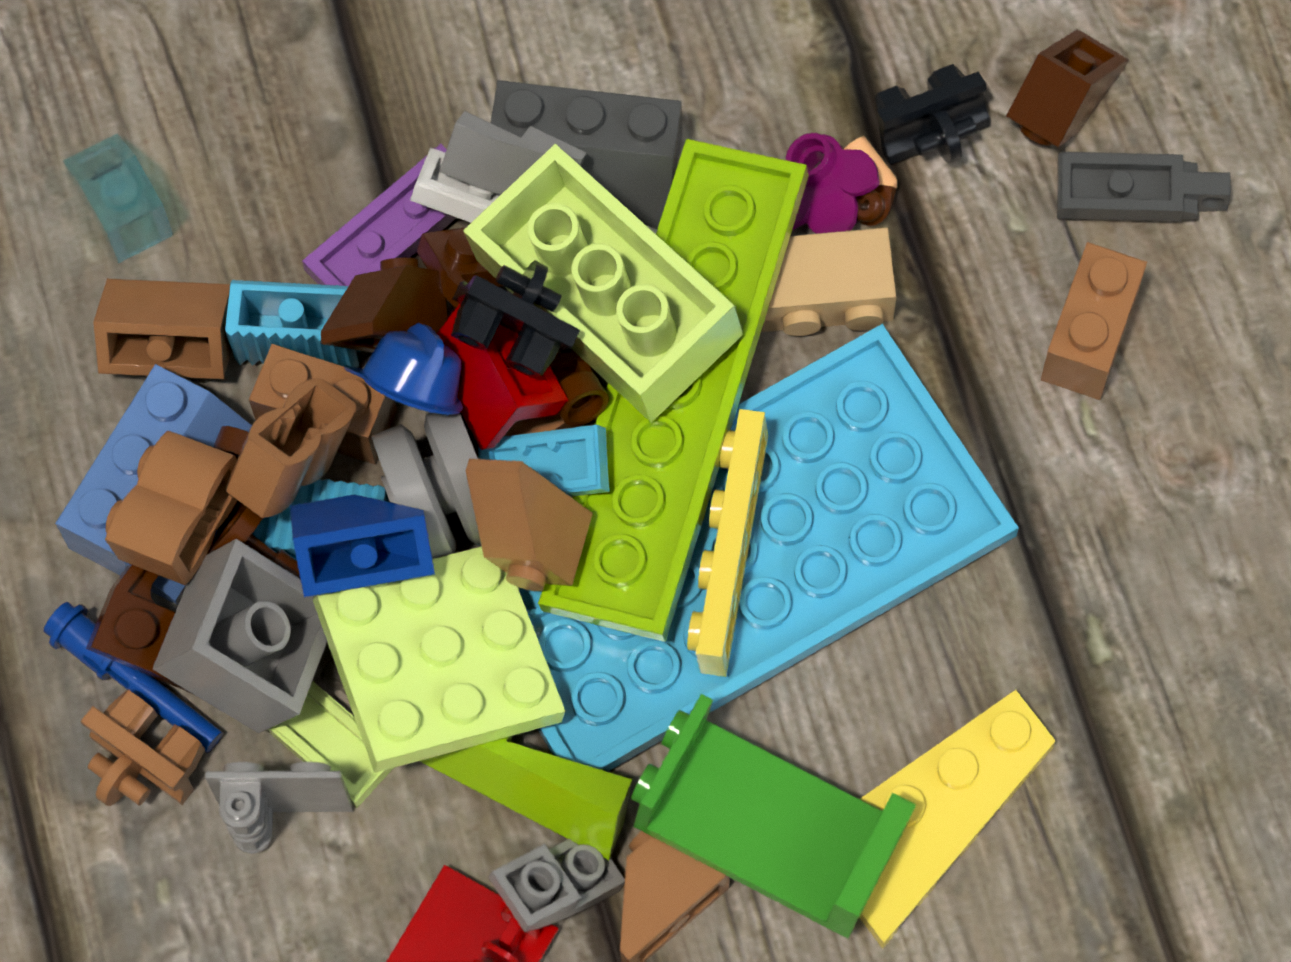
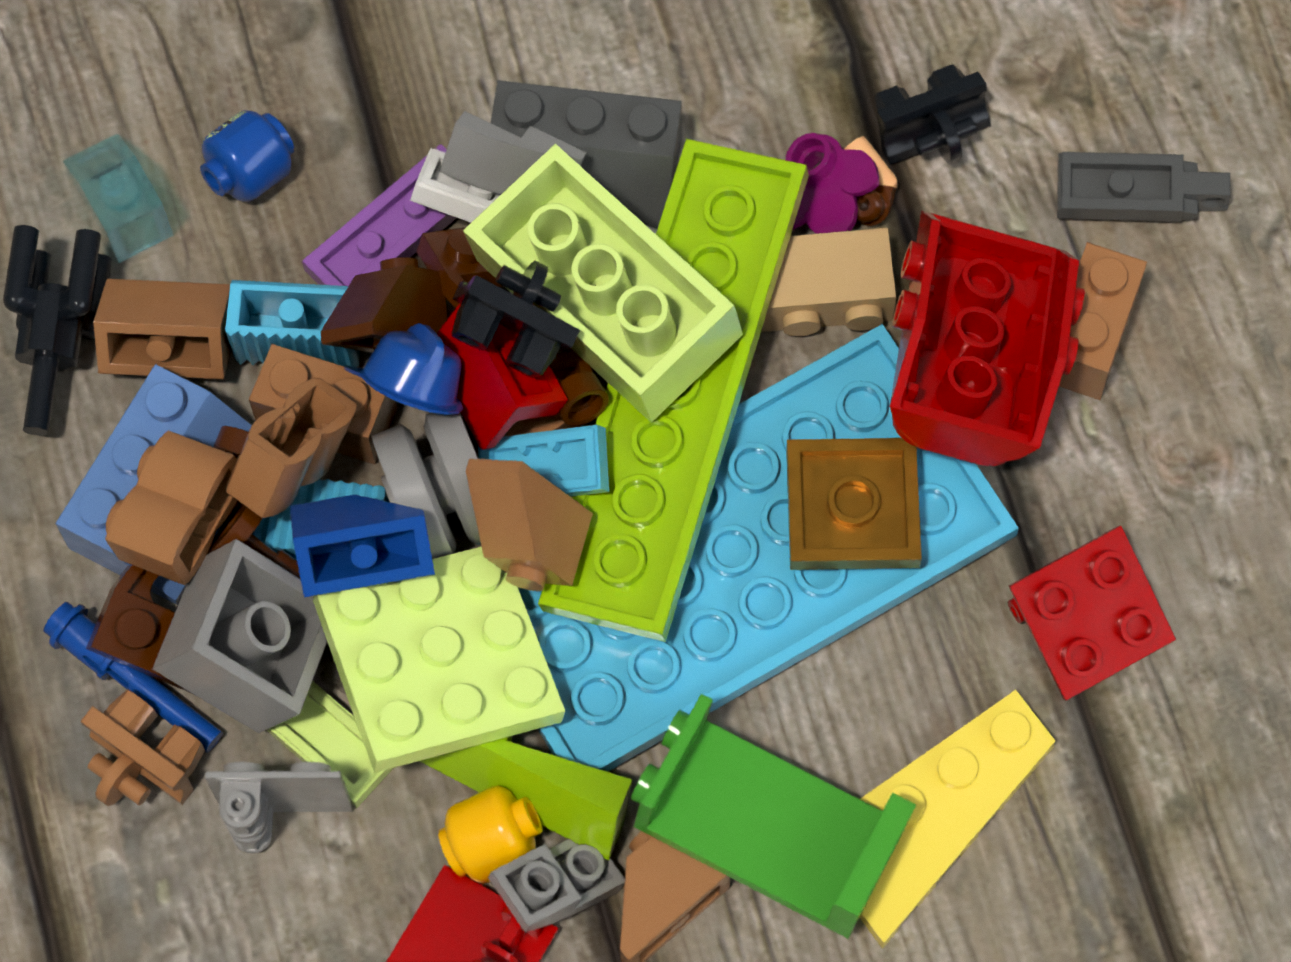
light yellow plate [687,409,768,677] -> none
reddish brown slope [1006,29,1129,147] -> none
none -> black plant [3,225,112,436]
none -> blue head [200,110,294,202]
none -> yellow head [438,785,542,884]
none -> pearl gold plate [786,438,922,570]
none -> red slope [890,210,1085,466]
none -> red hinge [1007,525,1176,701]

